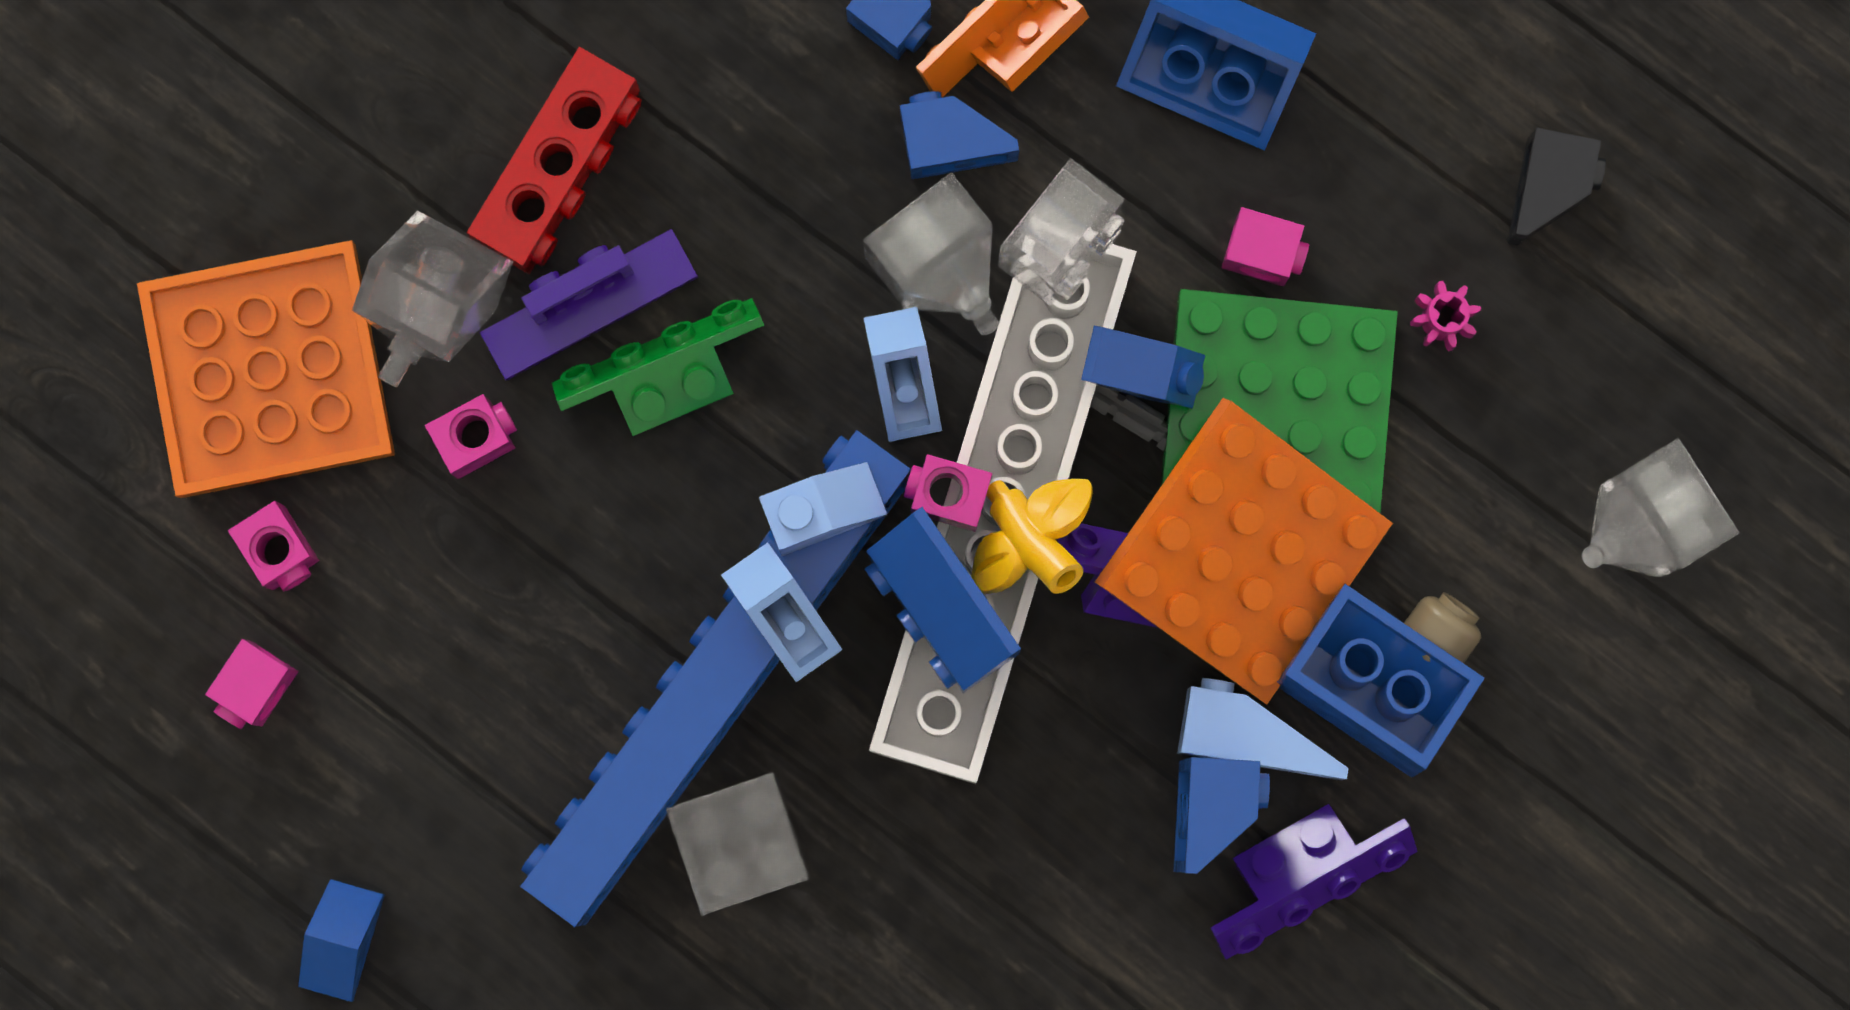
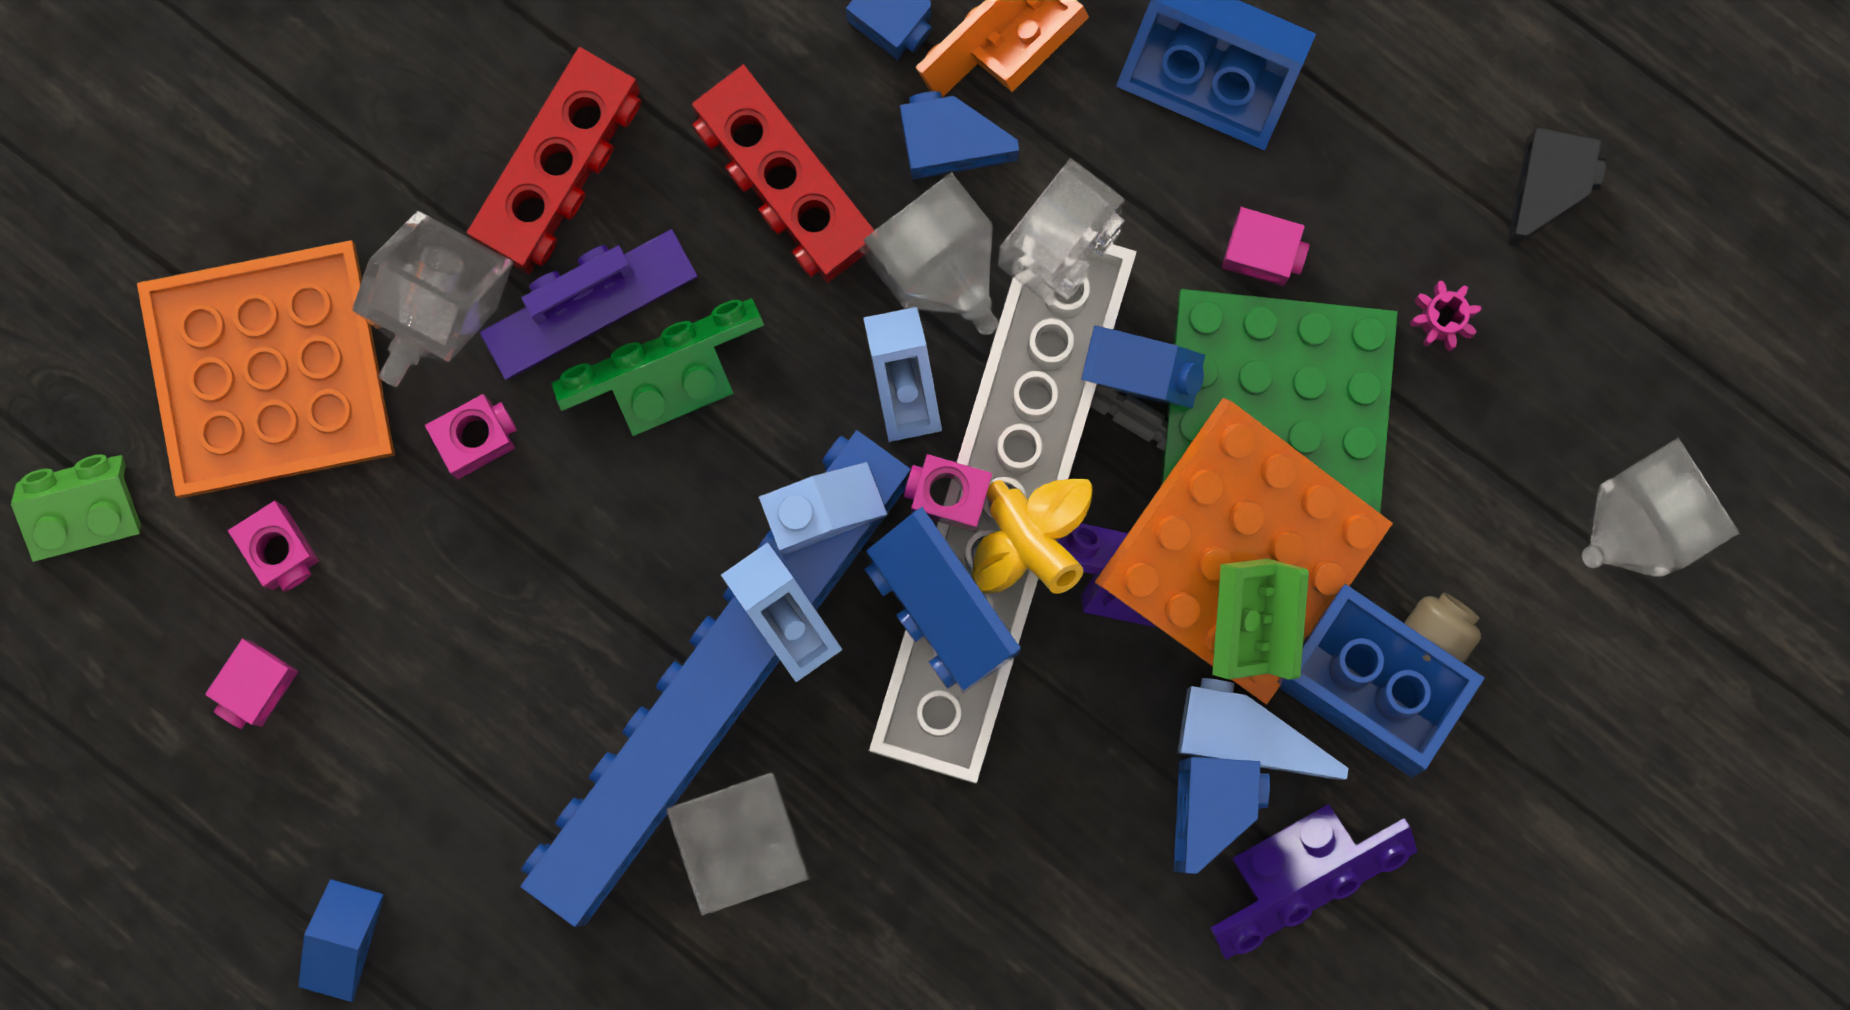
none -> bright green bracket [11,455,141,562]
none -> red brick [691,64,878,283]
none -> bright green bracket [1212,559,1309,680]

